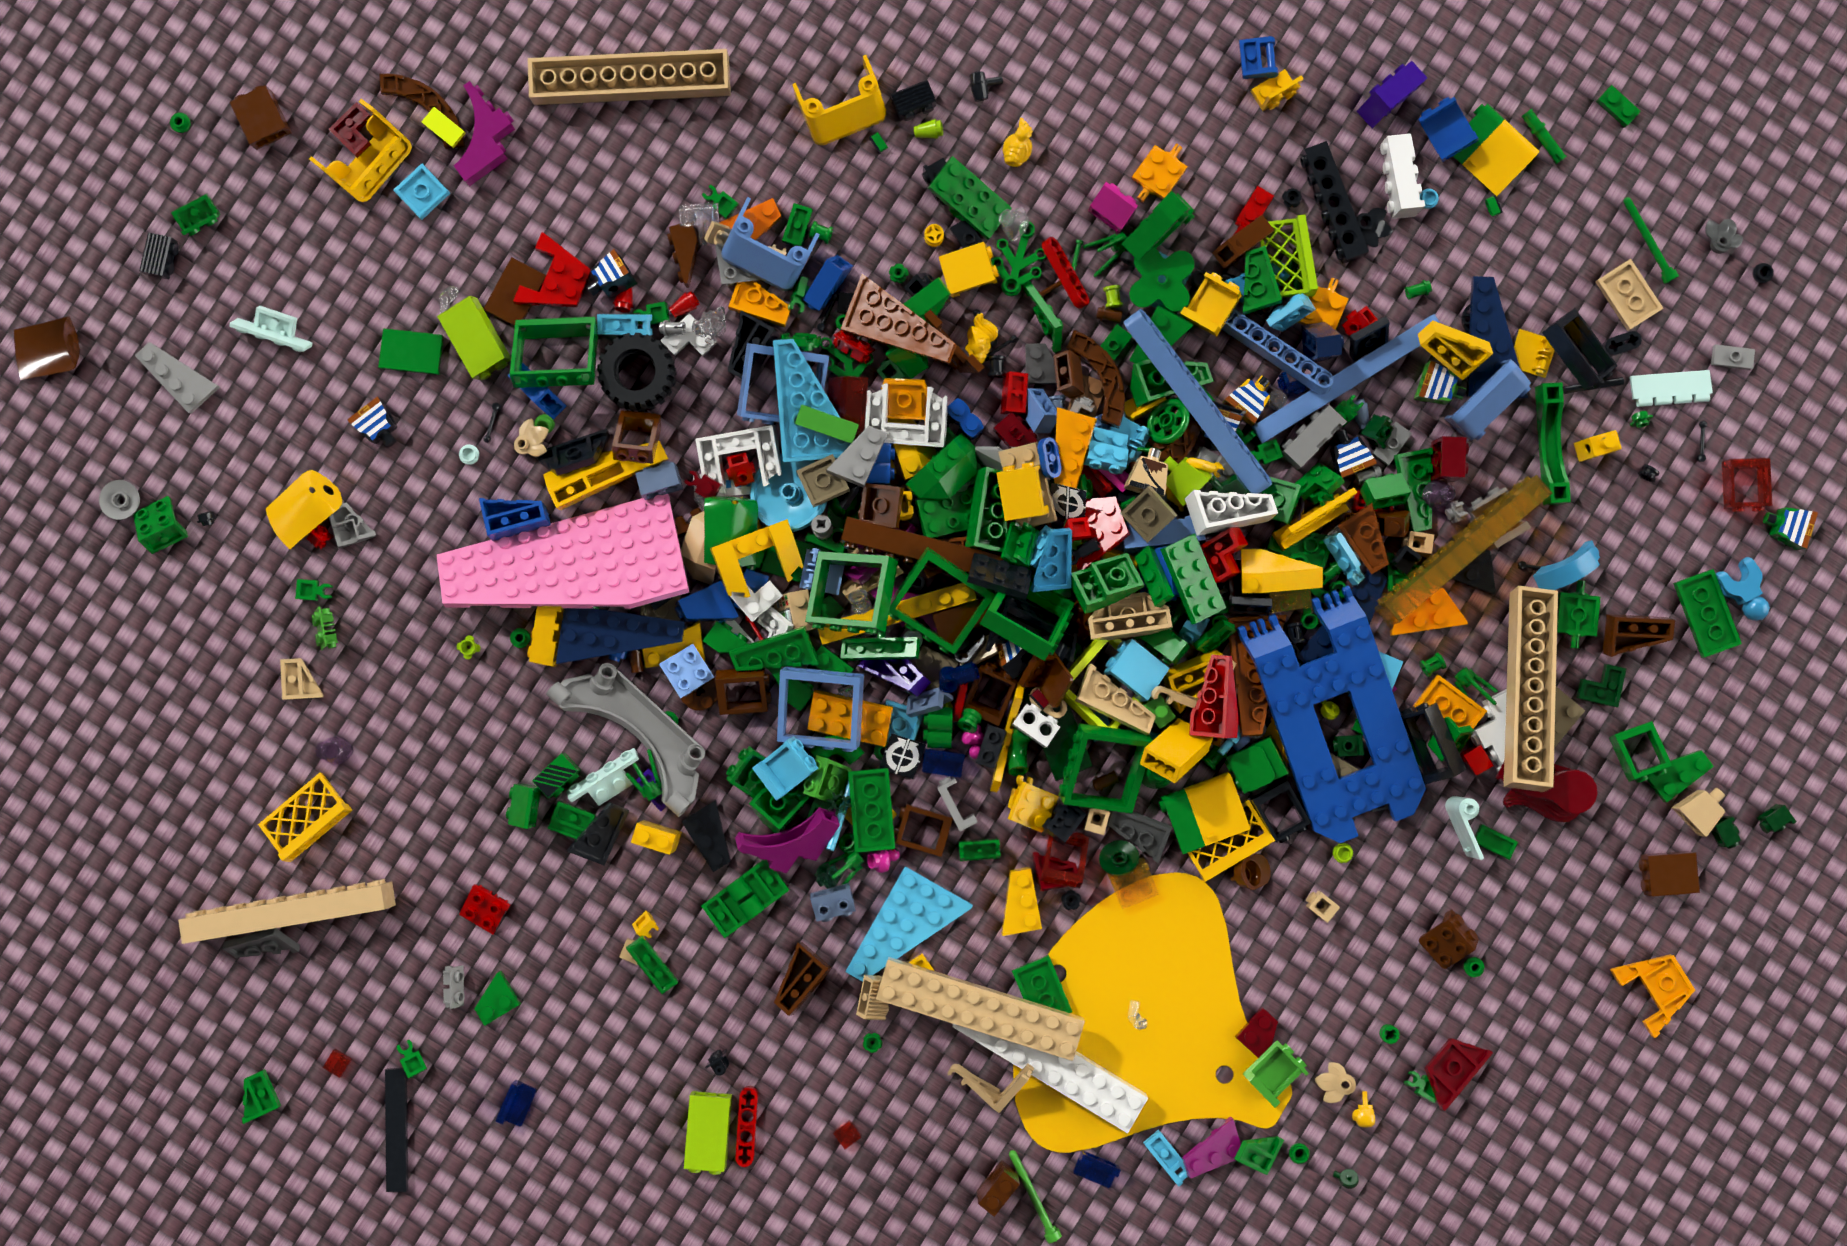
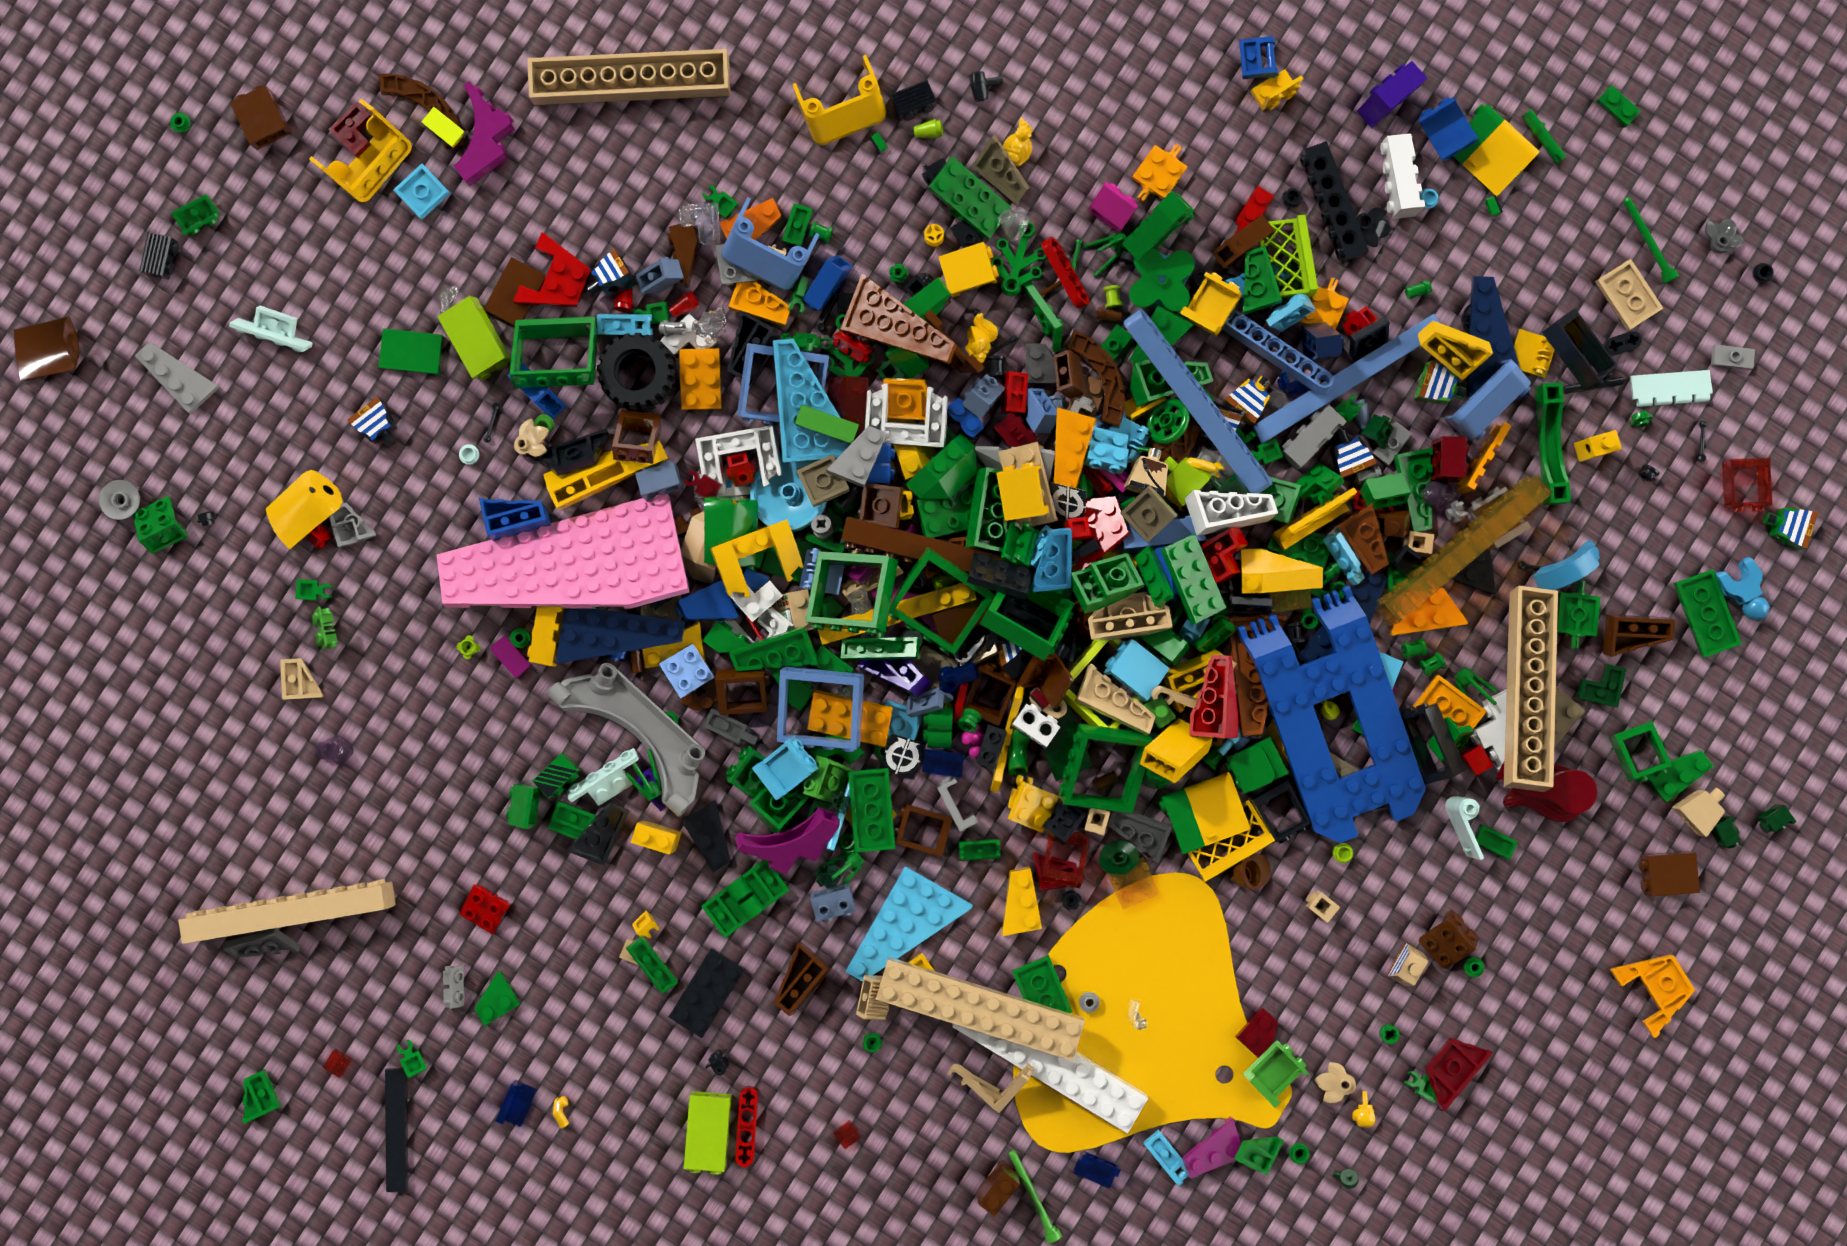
yellow fence [258,773,352,862] -> none
tan tile [704,221,731,247] -> none
dark pink animal [867,848,900,873] -> none
blue plate [1037,437,1062,479] -> none
dark green brick [1331,735,1364,757] -> none
none -> magenta tile [489,635,532,679]
none -> yellow arm [553,1096,569,1128]
none -> sand blue brick [636,257,684,294]
none -> black plate [668,948,746,1038]
none -> light orange plate [679,348,722,409]
none -> dark grey hinge [703,708,759,745]
none -> cone [932,573,961,591]
none -> sand blue brick [962,374,1005,419]
none -> dark tan wing [971,135,1030,205]
none -> light grey plate [1079,992,1100,1012]
none -> tan torso [1387,942,1428,986]
none -> green bush [1401,639,1427,660]
none -> light orange wing [1456,422,1511,494]

